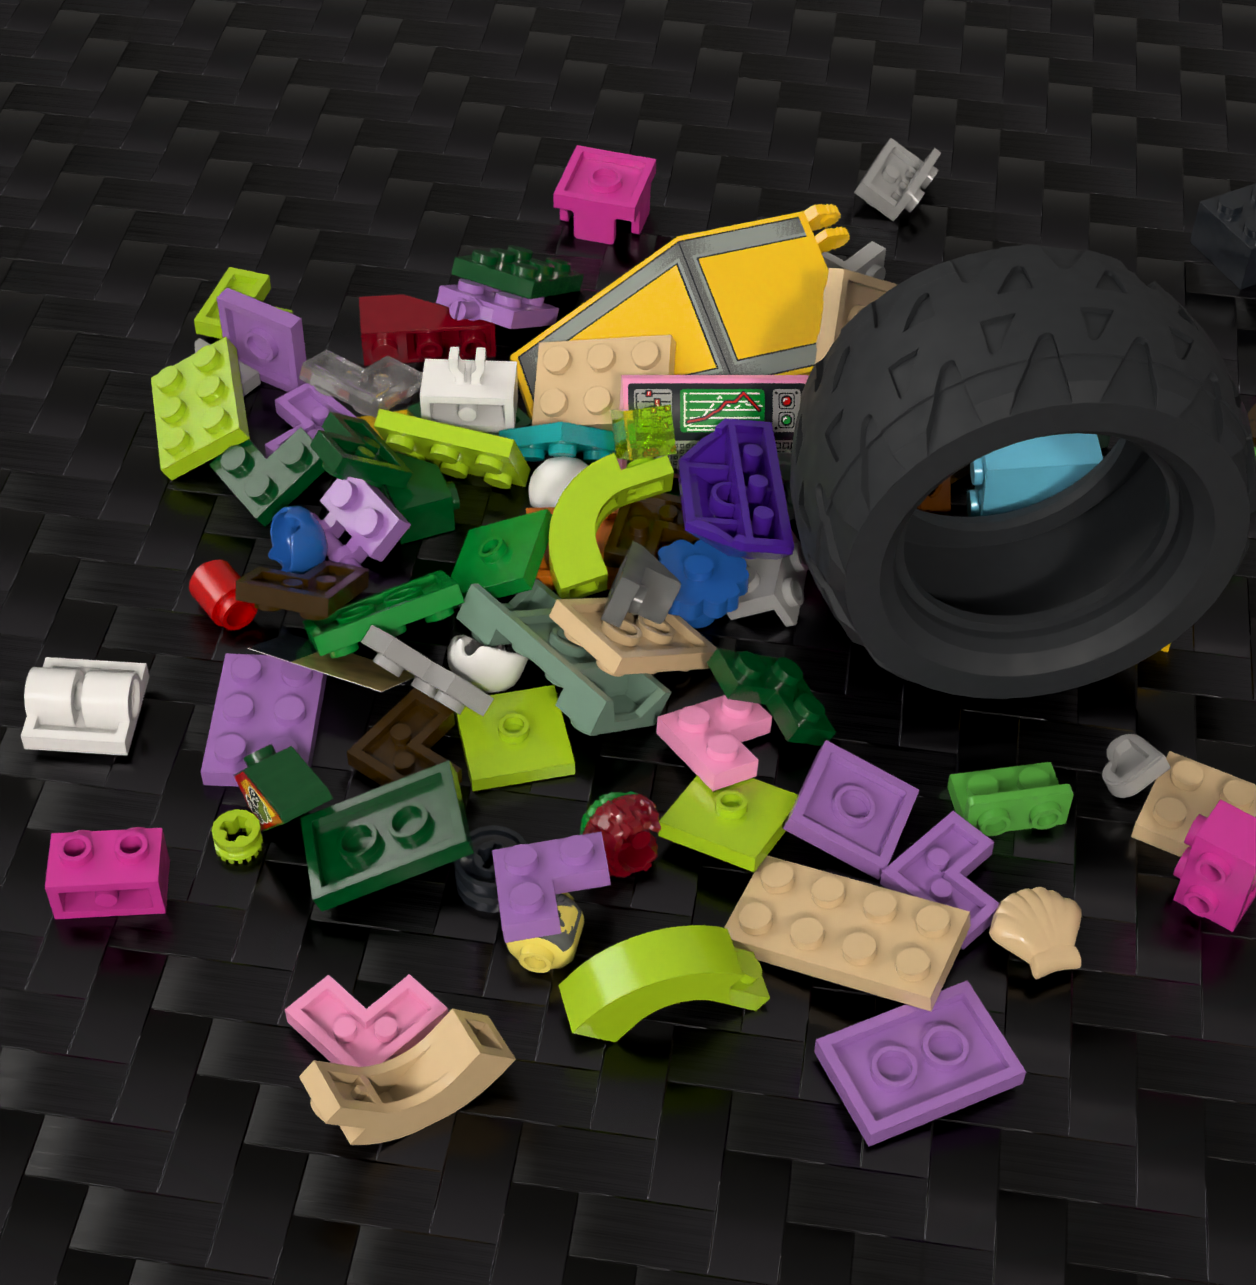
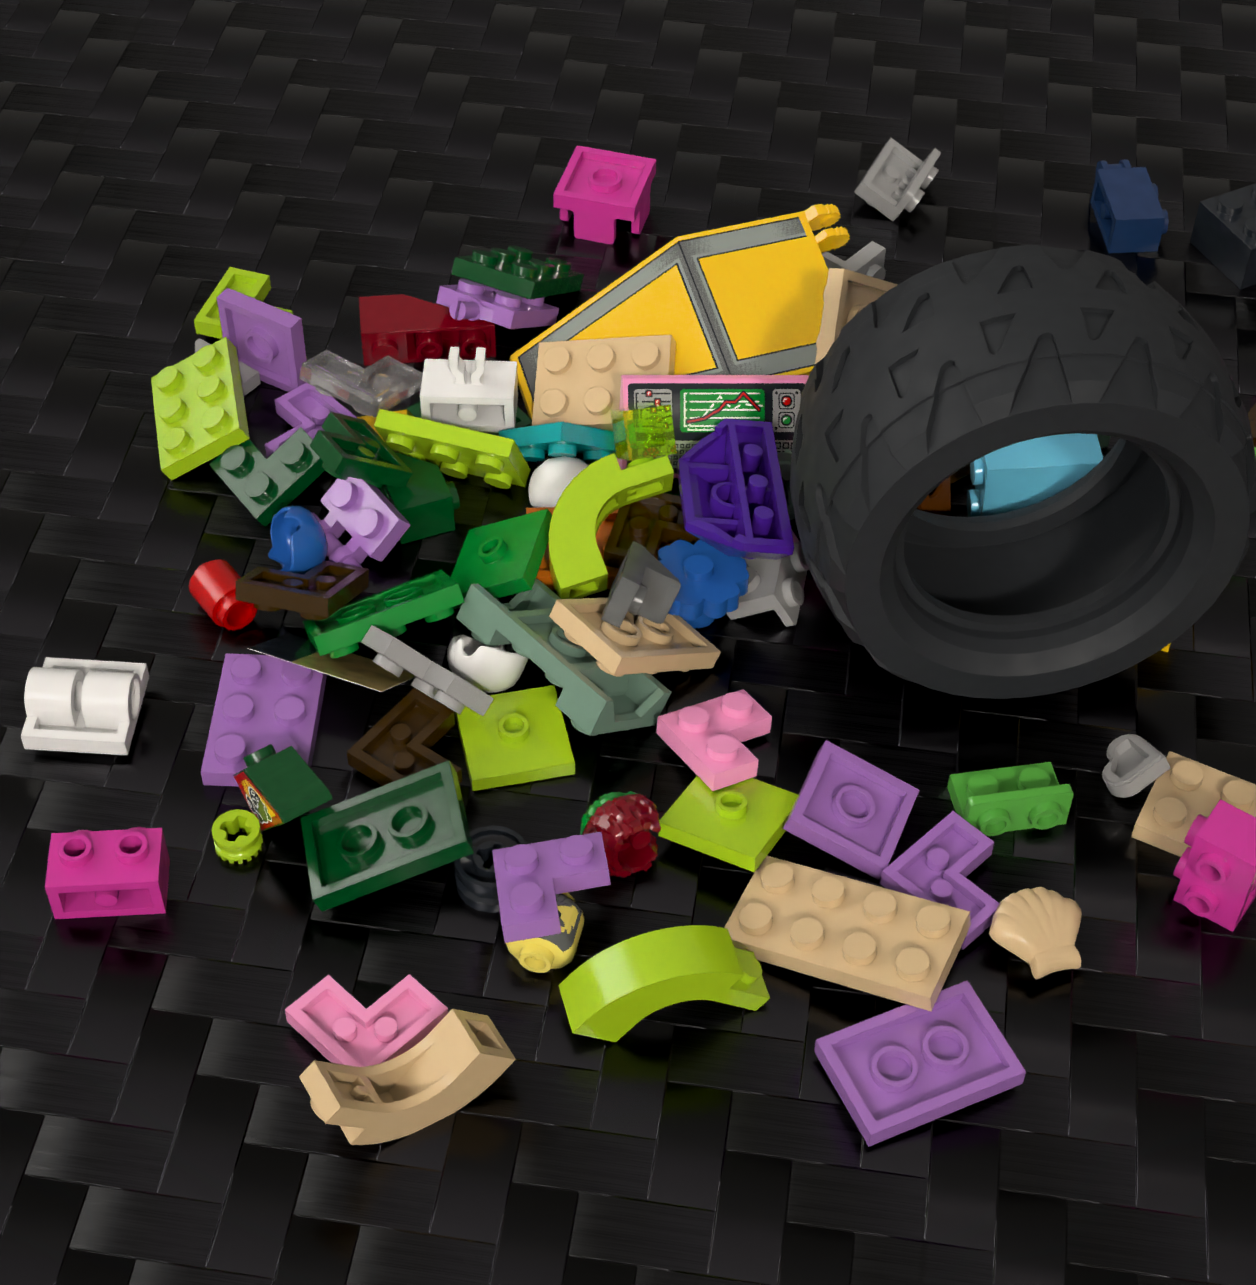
dark green plate [707,648,836,746] -> none
none -> dark blue brick [1090,159,1169,253]

